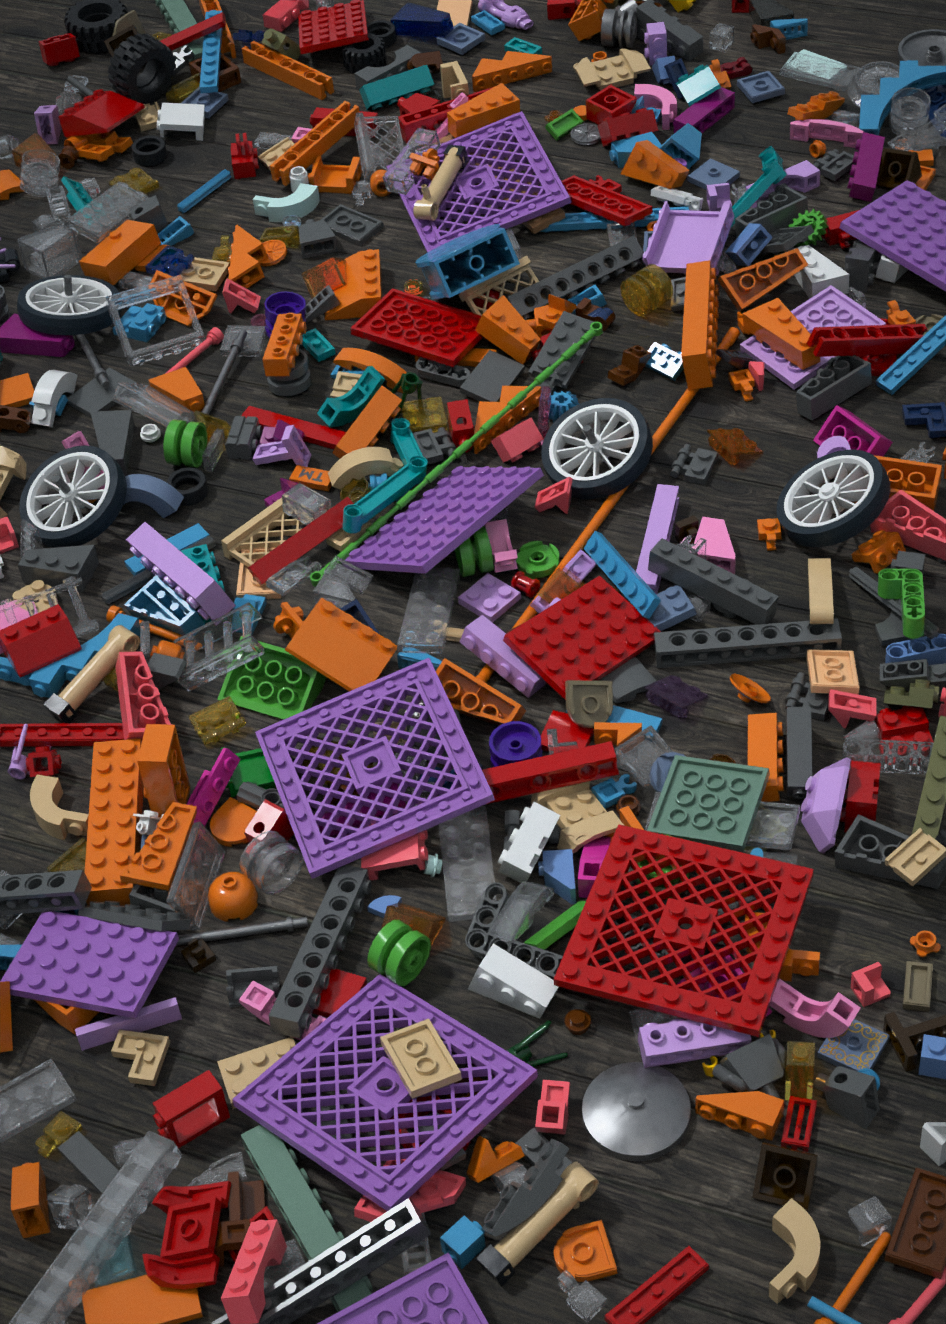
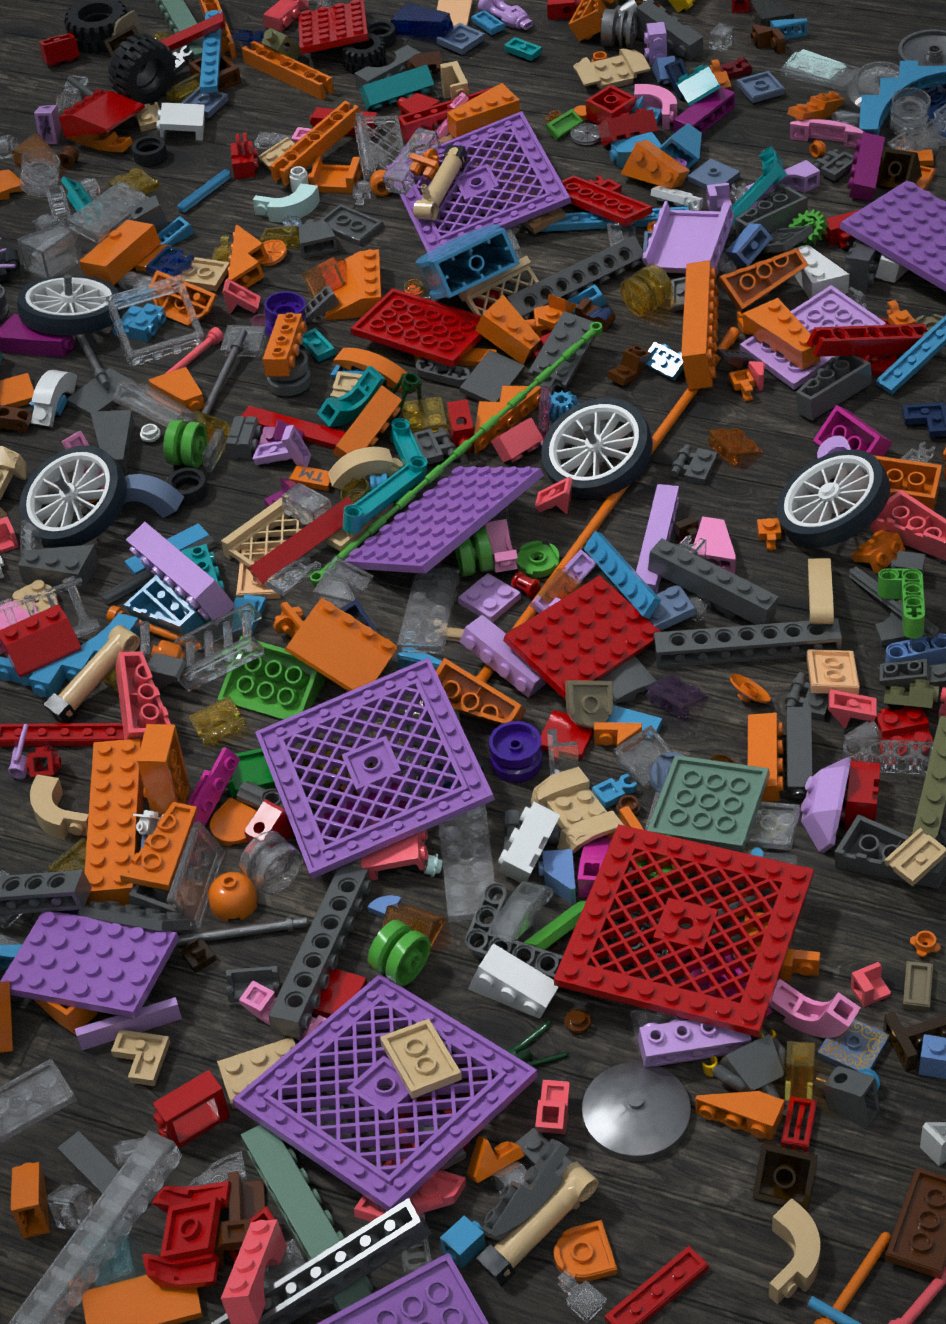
clear yellow plate [35,1111,82,1158] -> none
orange plate [64,135,114,162] -> none
red piece [460,741,619,804] -> none
orange slope [472,51,552,92] -> none
clear panel [848,1196,892,1246] -> none

